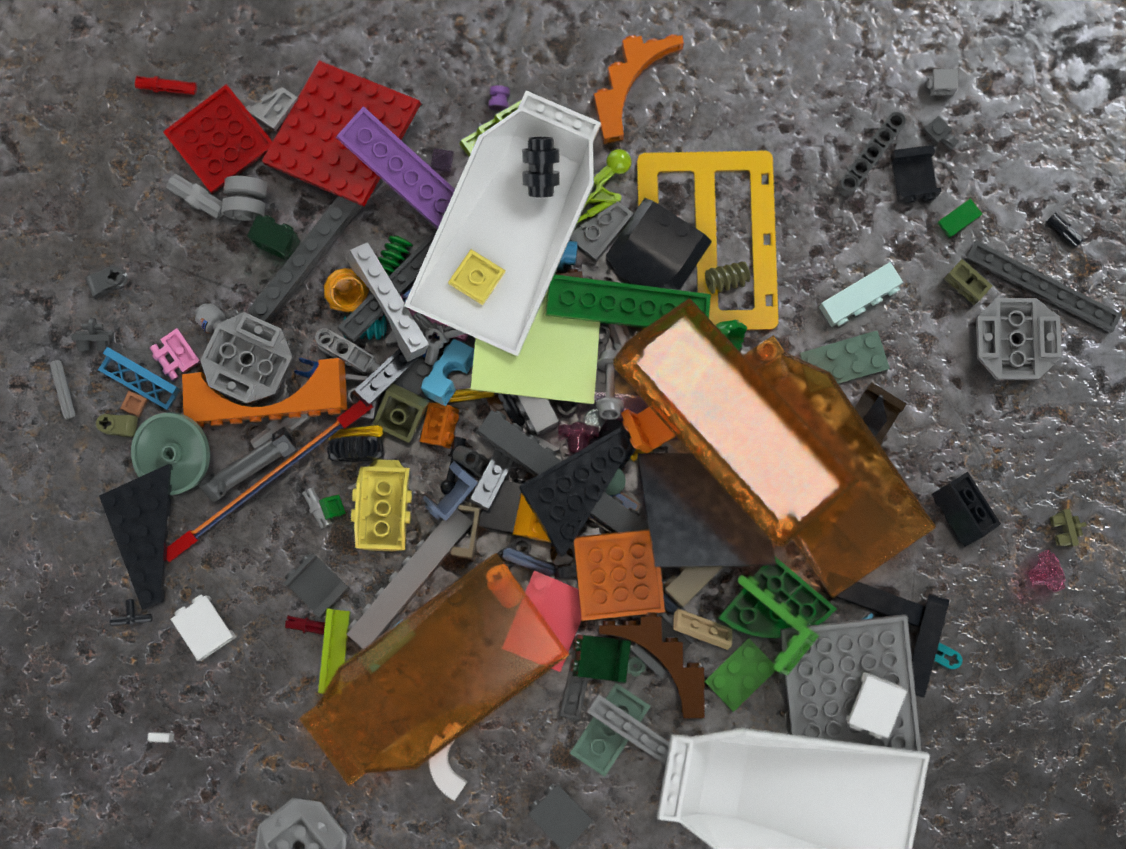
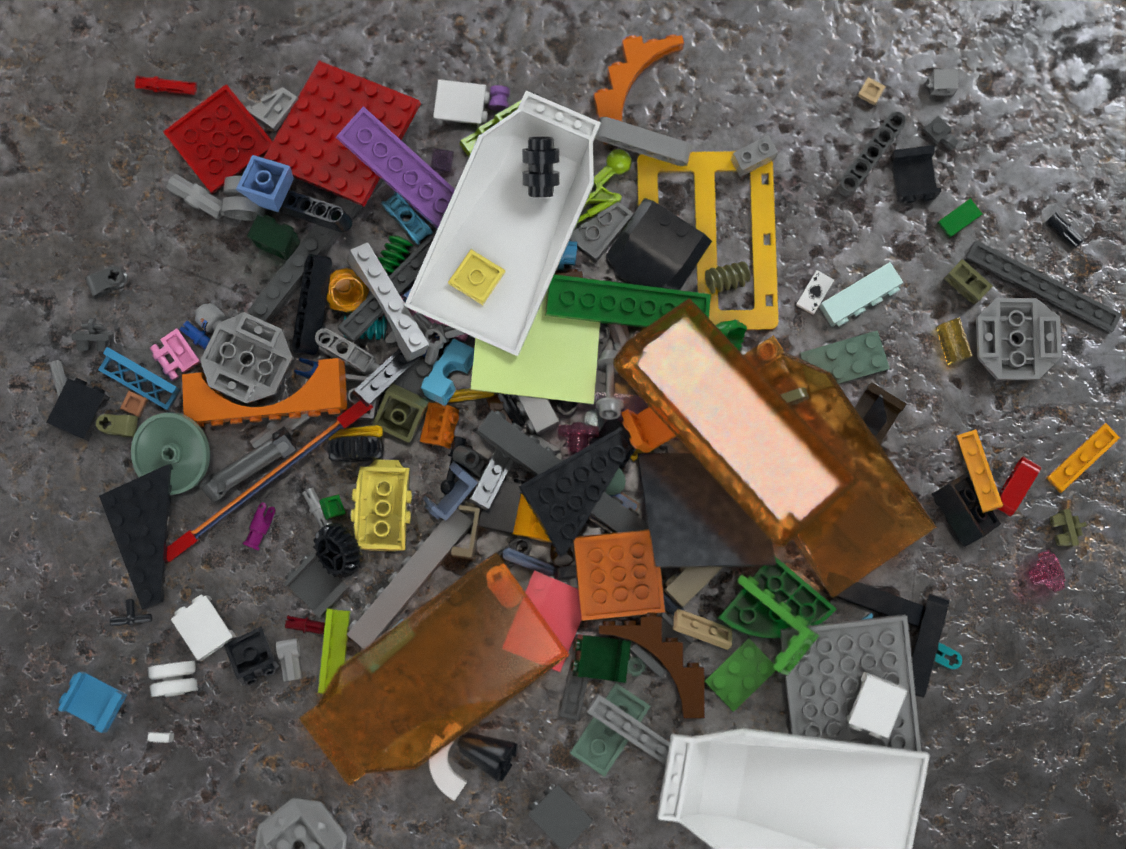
none -> black panel [46,378,110,442]
none -> dark azure panel [58,672,127,733]
none -> white wheel [148,661,198,697]
none -> blue pin [180,320,210,349]
none -> black plate [224,626,280,686]
none -> medium blue slope [236,155,294,212]
none -> magenta piece [243,502,276,551]
none -> light grey piece [276,638,302,682]
none -> black beam [279,190,353,233]
none -> black beam [292,254,332,355]
none -> black gear [313,523,363,579]
none -> medium azure piece [381,191,433,246]
none -> white panel [433,80,490,127]
none -> black cone [457,732,518,782]
none -> light grey beam [596,117,692,166]
none -> light grey brick [731,135,778,177]
none -> olive beam [769,387,809,411]
none -> white tile [796,270,834,315]
none -> tan plate [858,77,886,105]
none -> clear yellow brick [935,317,973,365]
none -> light orange tile [957,429,1003,513]
none -> red beam [998,456,1041,517]
none -> light orange tile [1046,423,1120,493]

